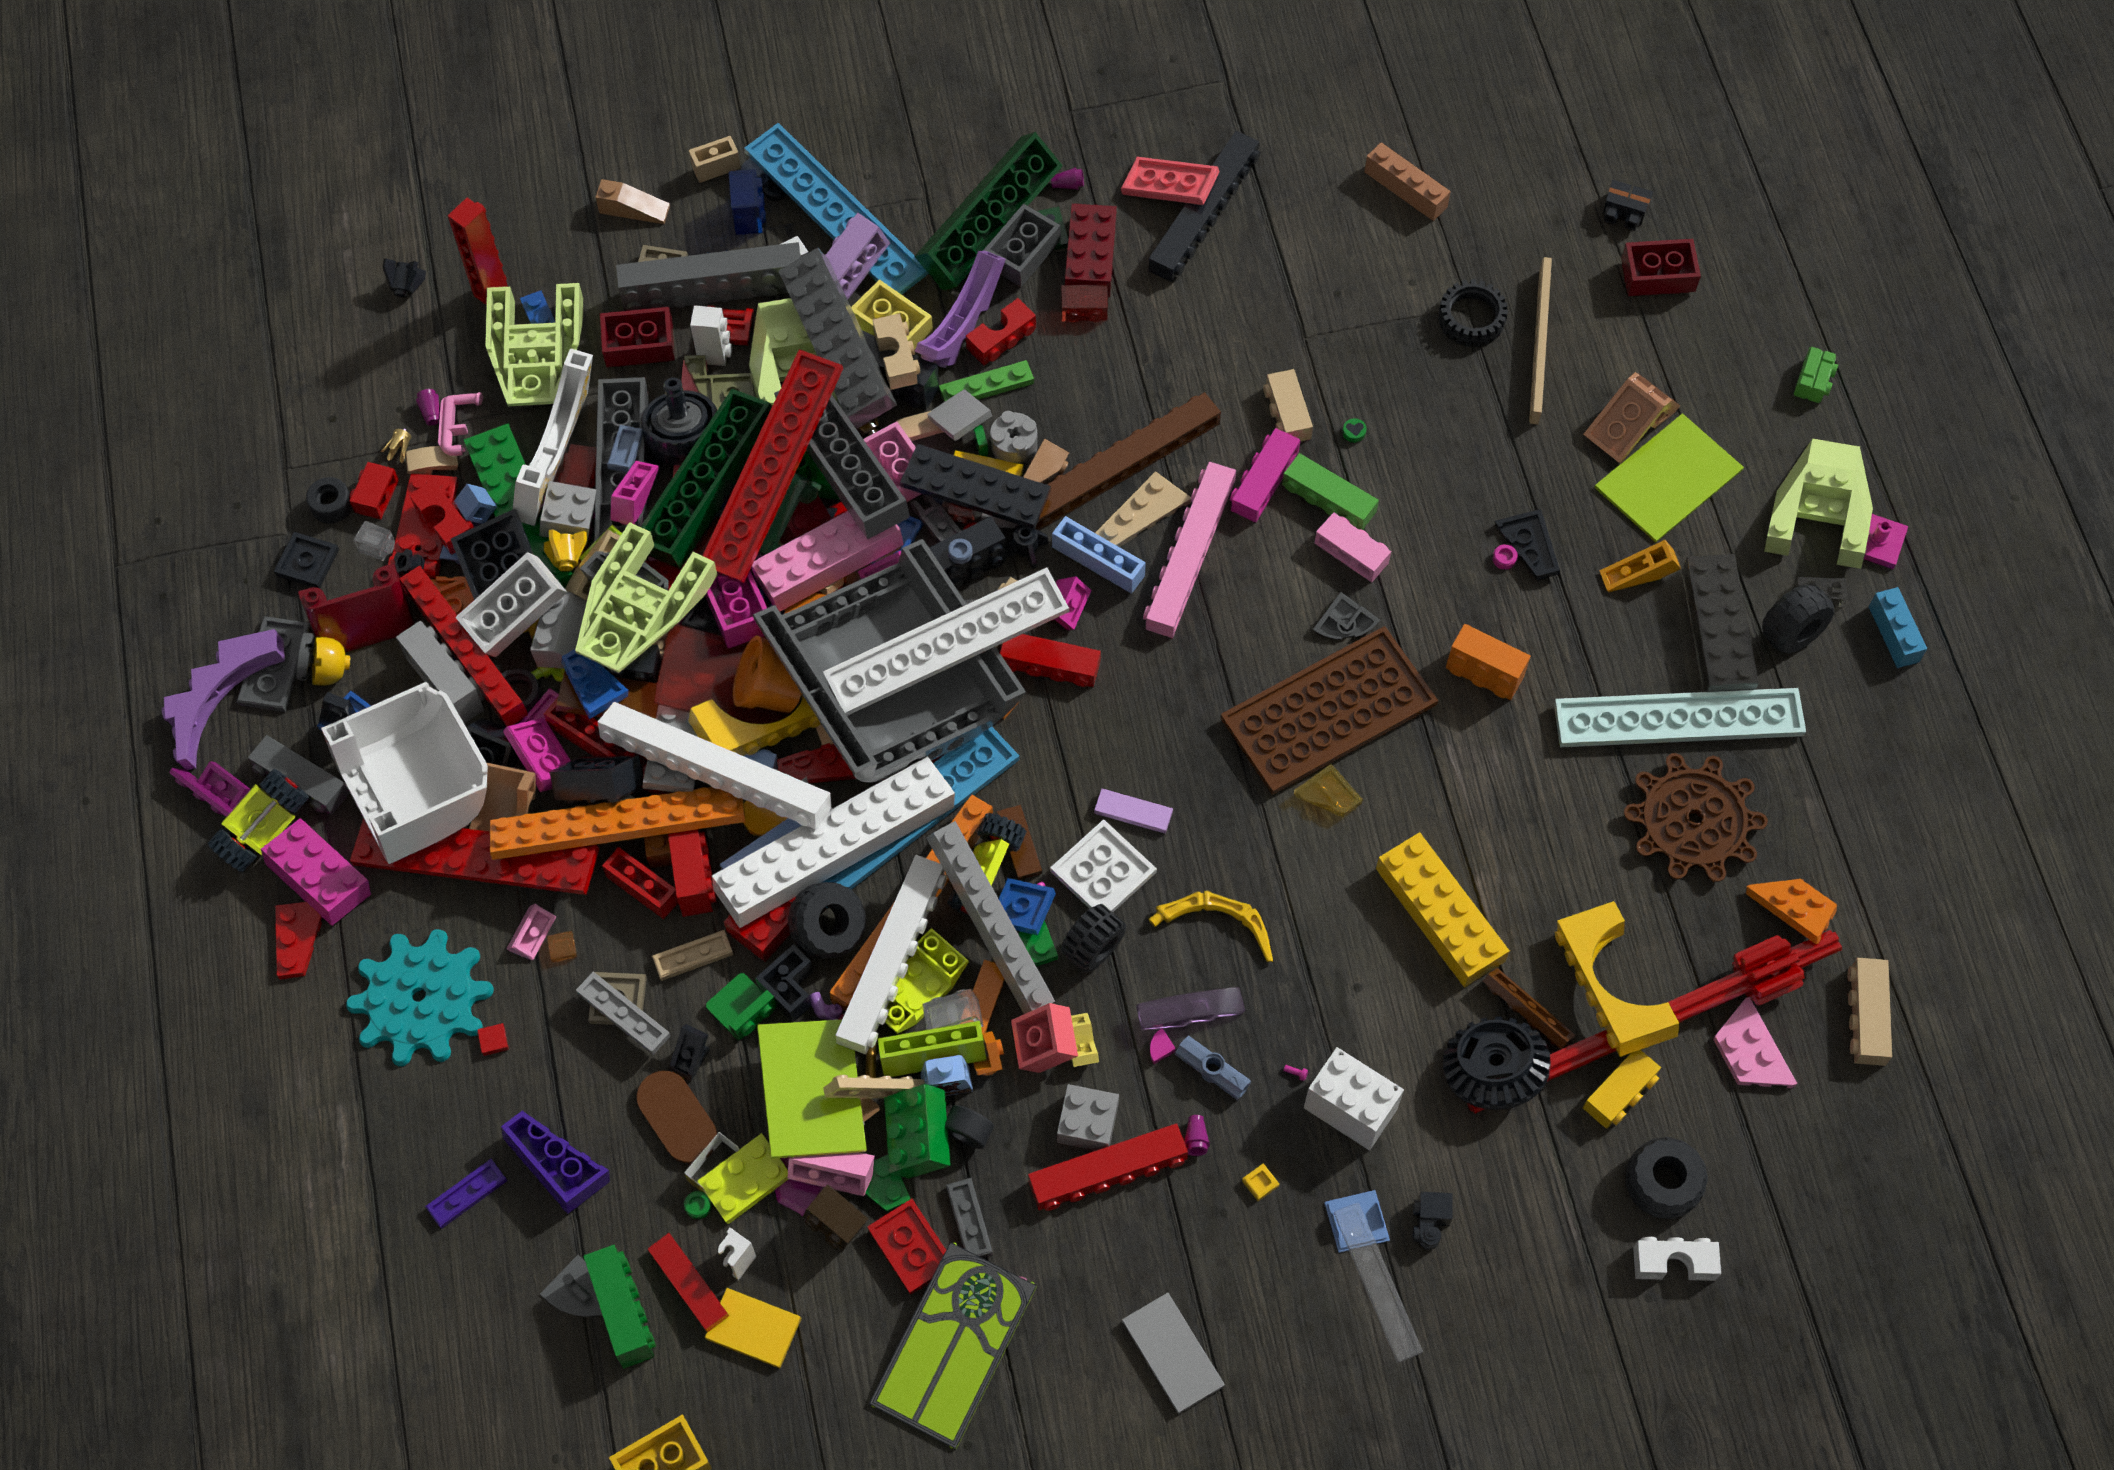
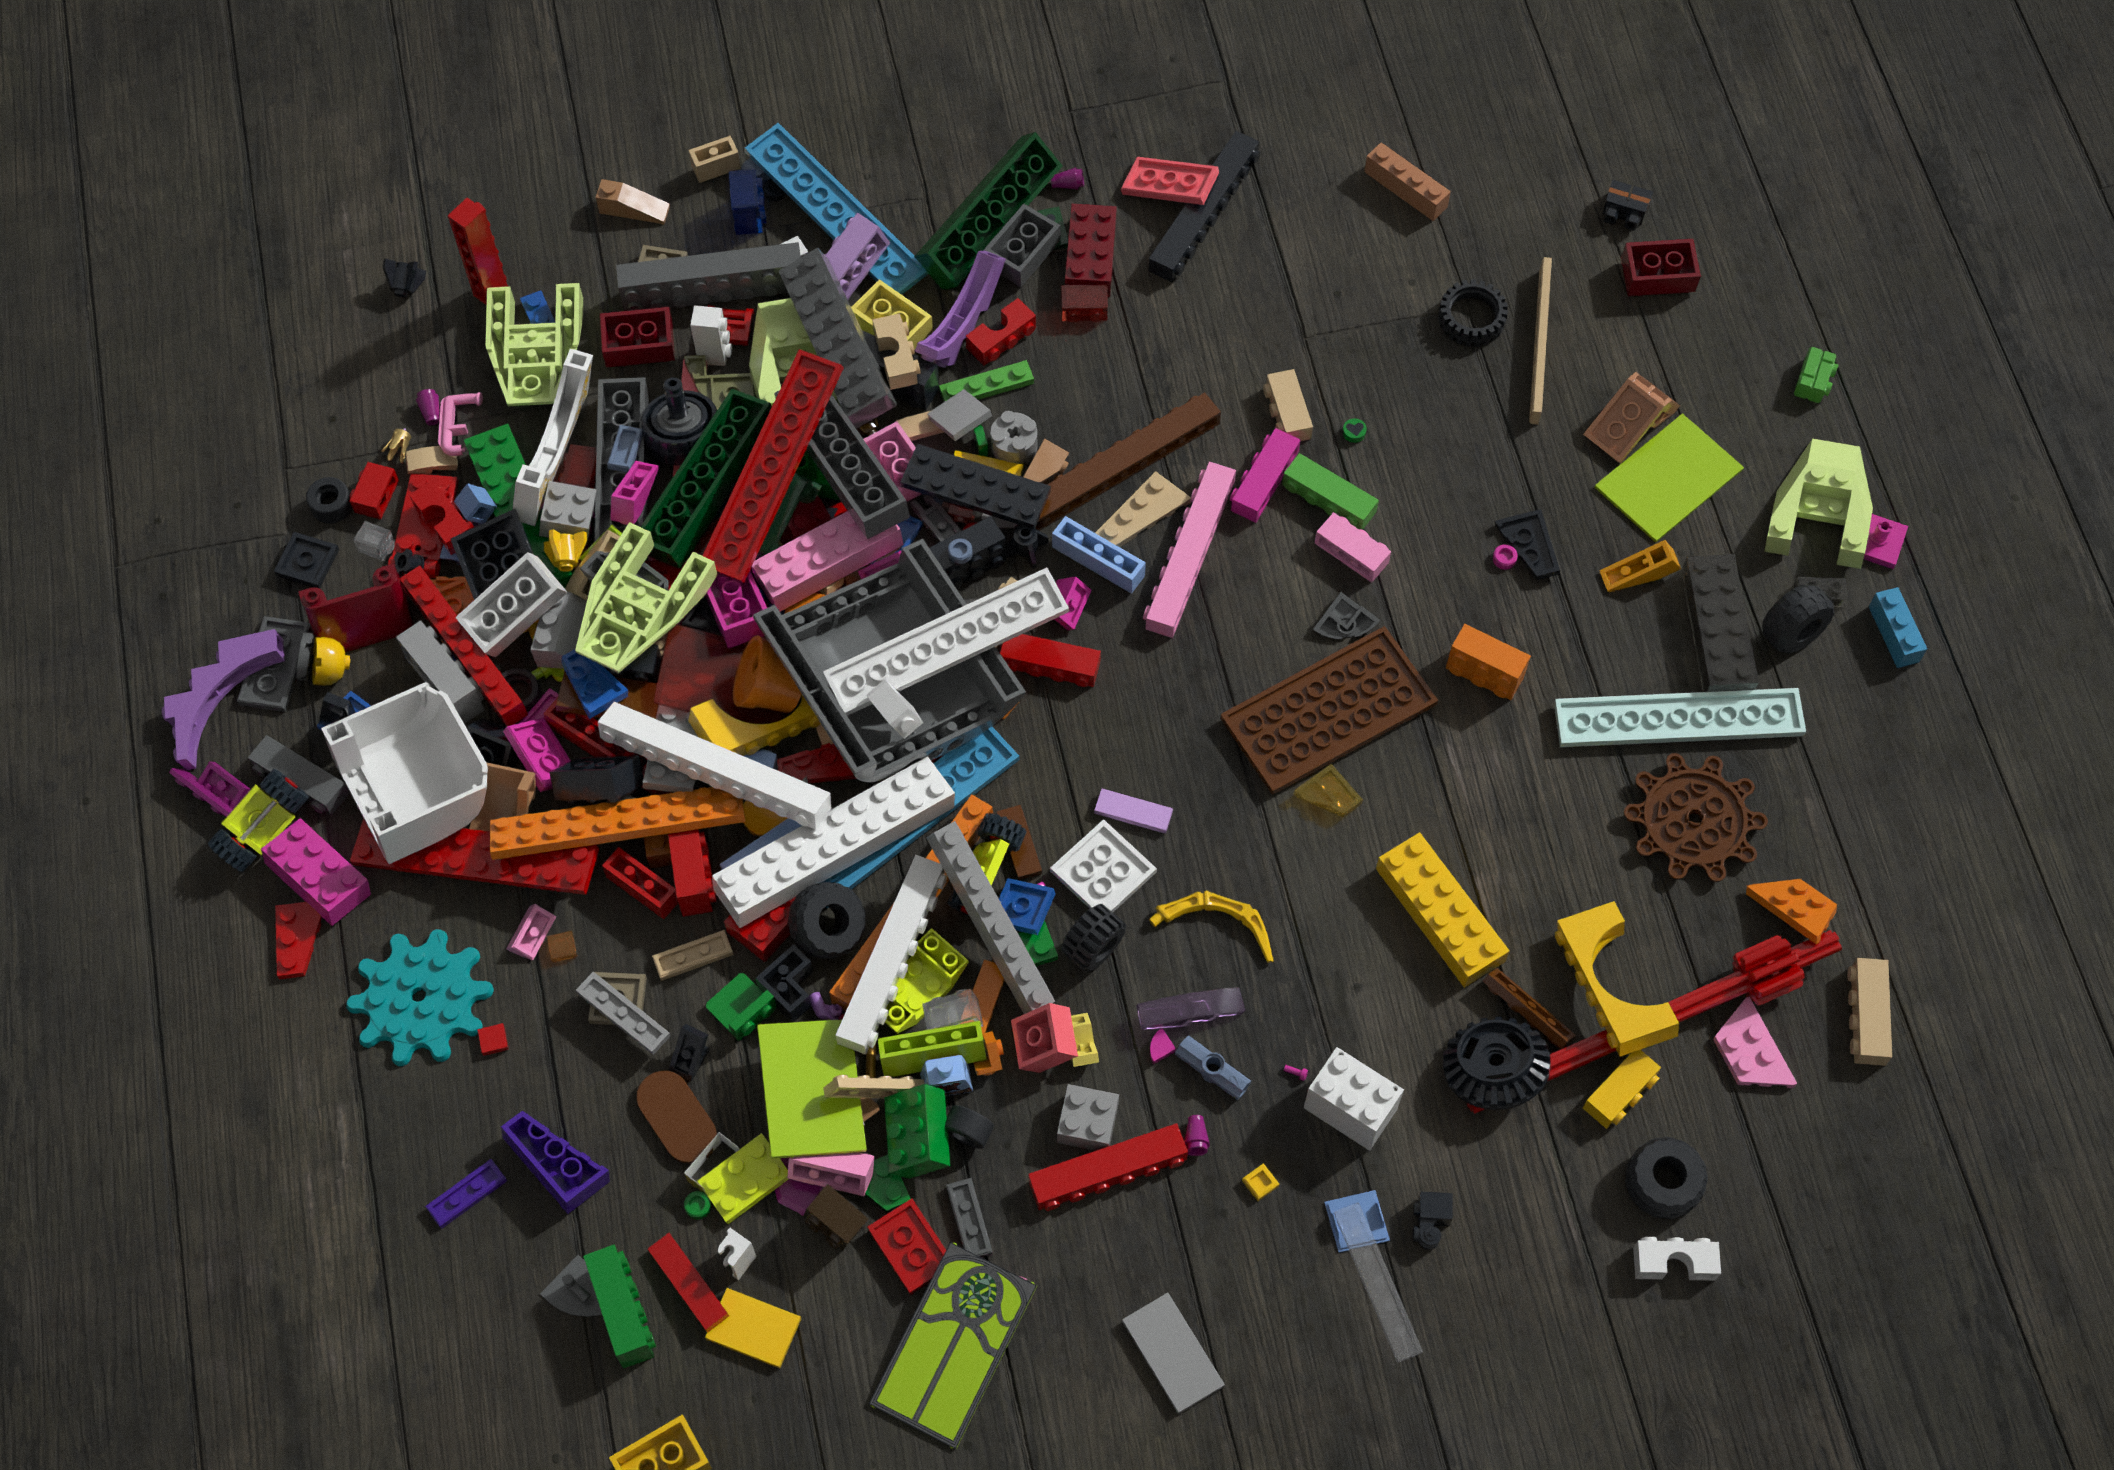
none -> white slope [866,679,923,739]

